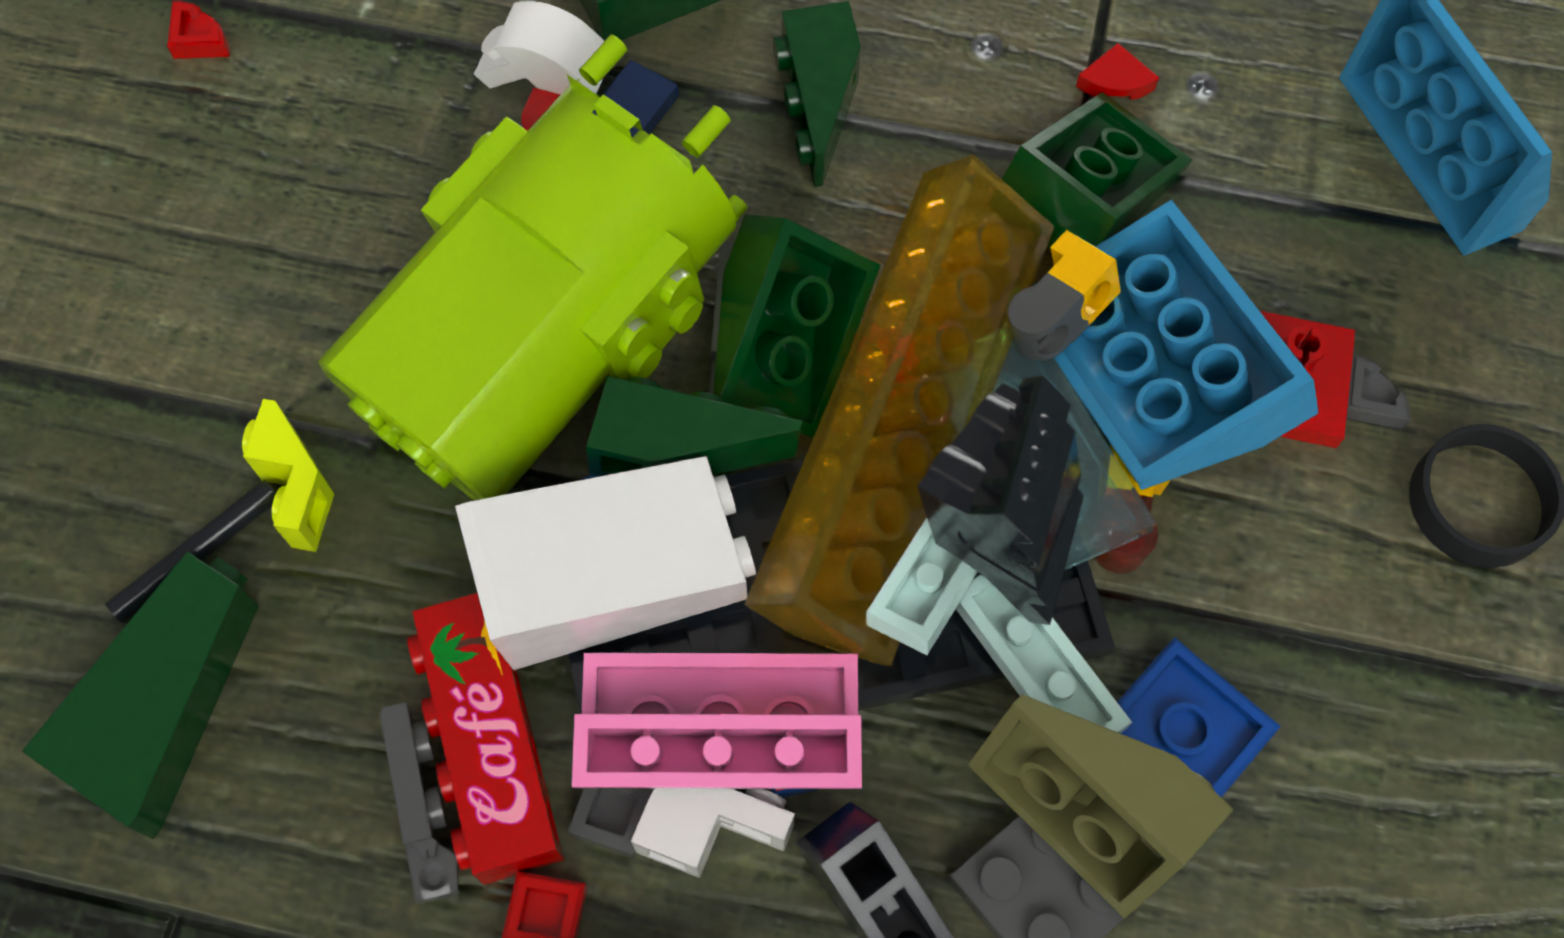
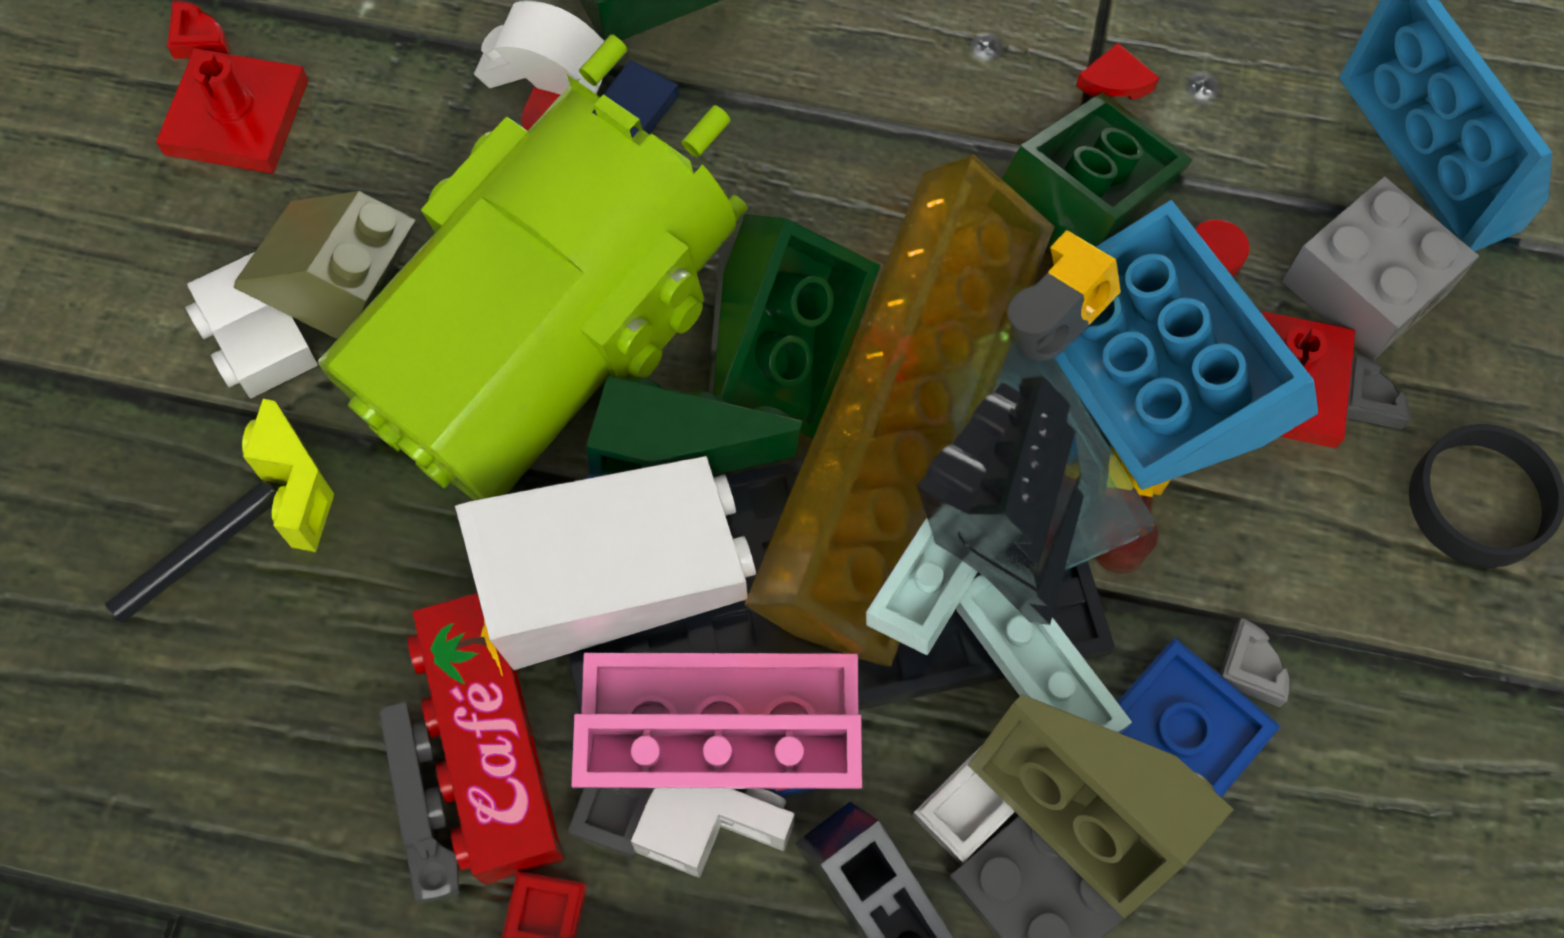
dark green slope [22,551,259,839] -> none
dark green slope [773,1,861,187] -> none
none -> red tile [156,48,309,174]
none -> white brick [185,252,318,399]
none -> olive slope [233,191,416,339]
none -> white tile [912,748,1015,866]
none -> red tile [1195,219,1250,277]
none -> light grey tile [1219,618,1289,707]
none -> light grey brick [1282,176,1479,361]

